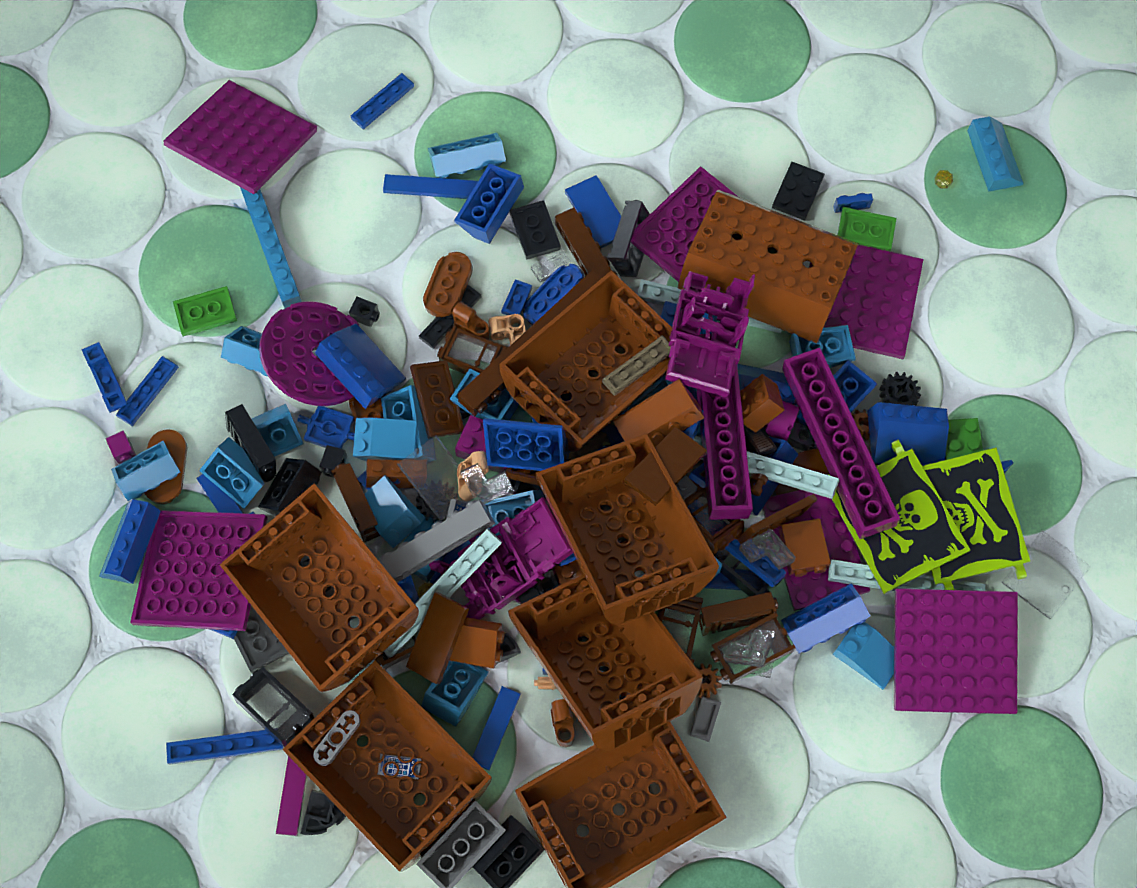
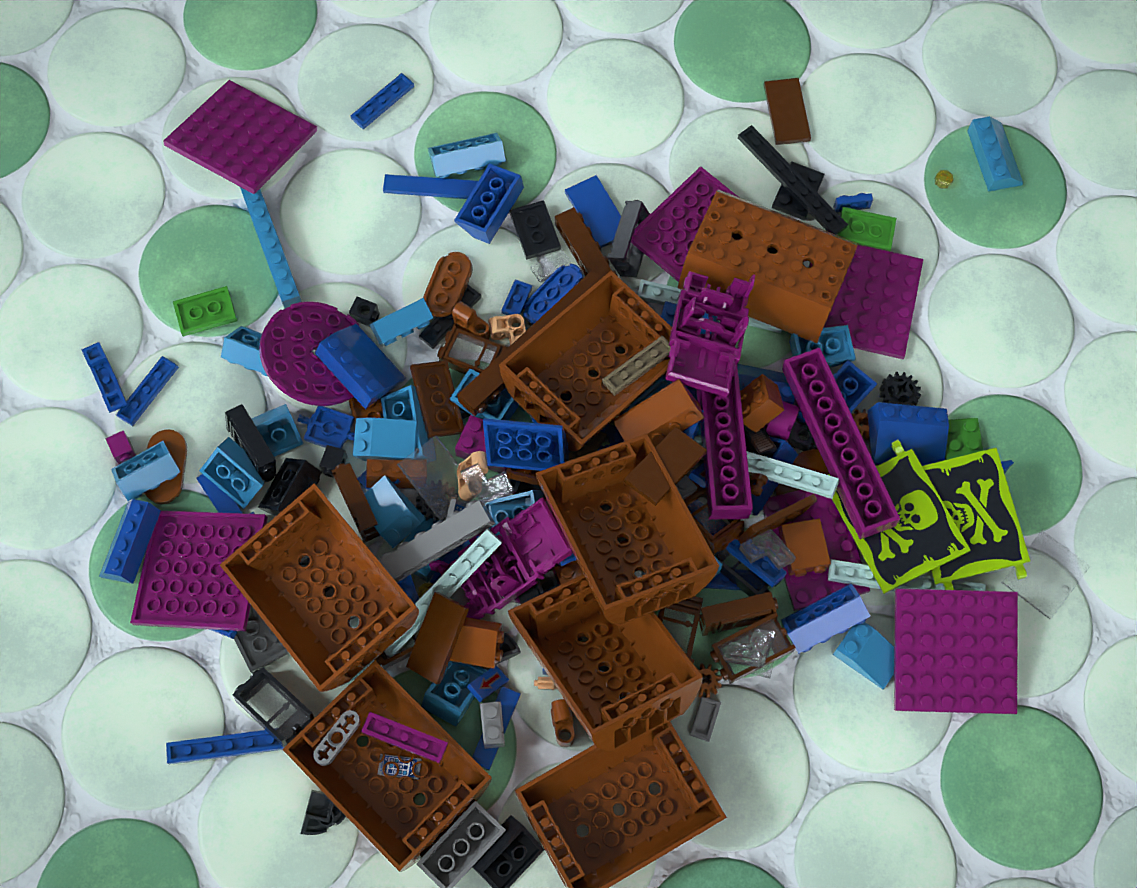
magenta tile [276,756,307,836] -> none
none -> magenta plate [361,712,448,764]
none -> dark azure brick [370,298,433,346]
none -> blue tile [467,665,509,702]
none -> light grey brick [480,702,505,749]
none -> black plate [738,125,848,235]
none -> reddish brown tile [764,78,811,145]

